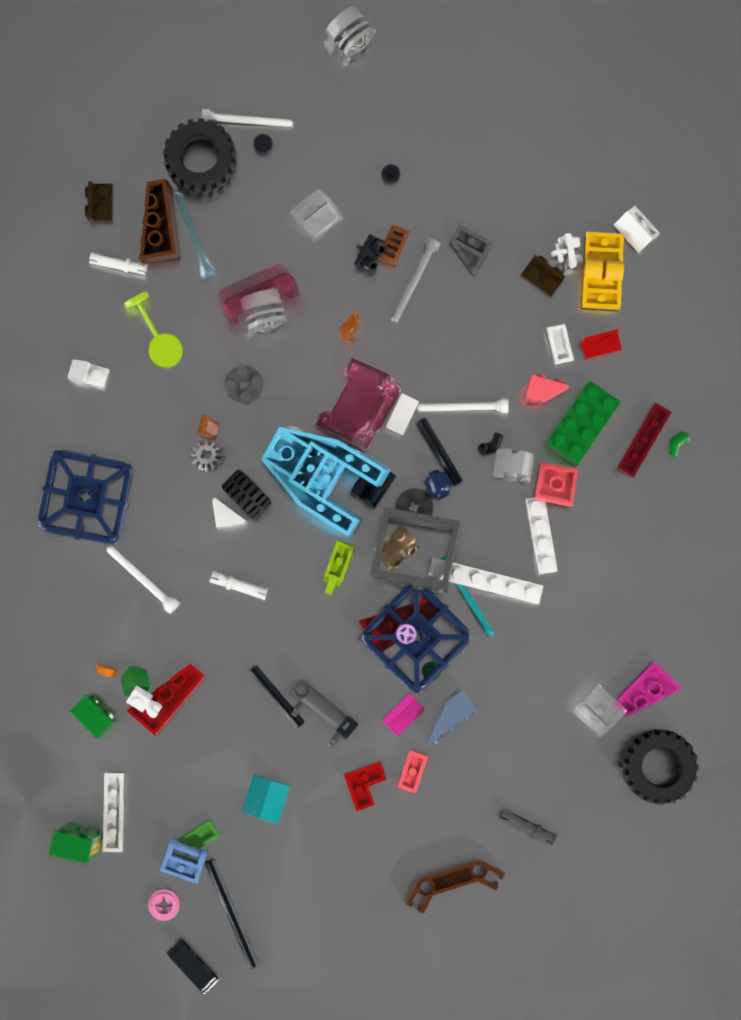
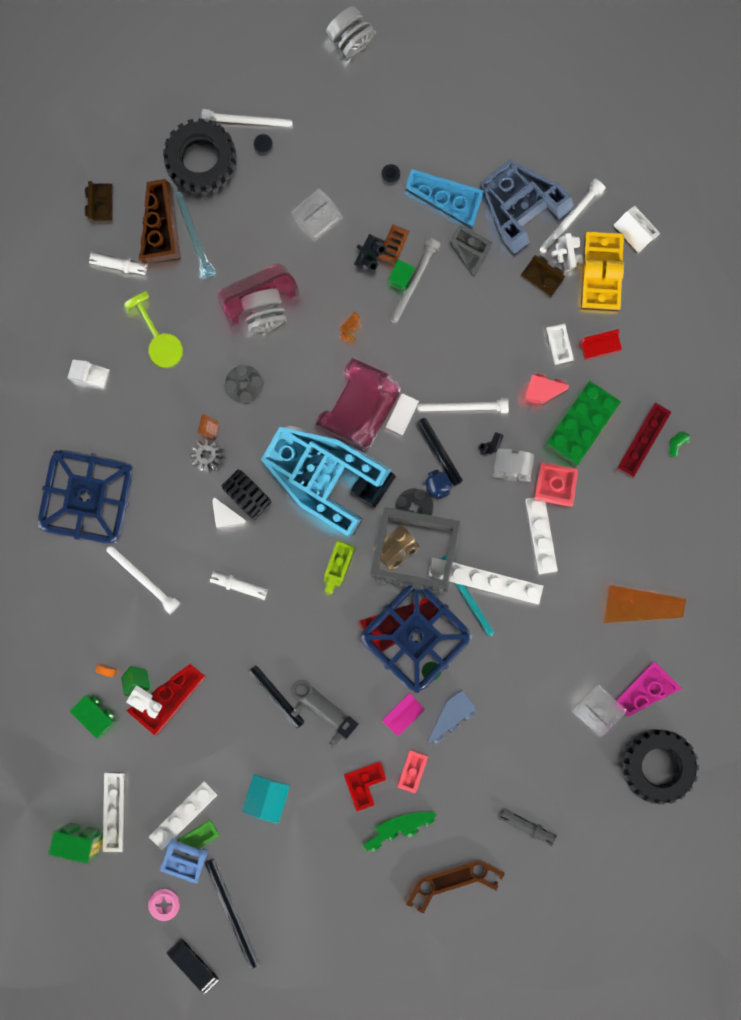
lavender wheel [396,624,416,644] -> none
none -> white plate [149,781,218,850]
none -> green slope [363,811,437,852]
none -> green panel [388,259,415,291]
none -> dark azure wing [406,169,484,228]
none -> sand blue wedge [480,160,574,254]
none -> white piece [540,179,606,253]
none -> clear orange wing [603,585,686,623]

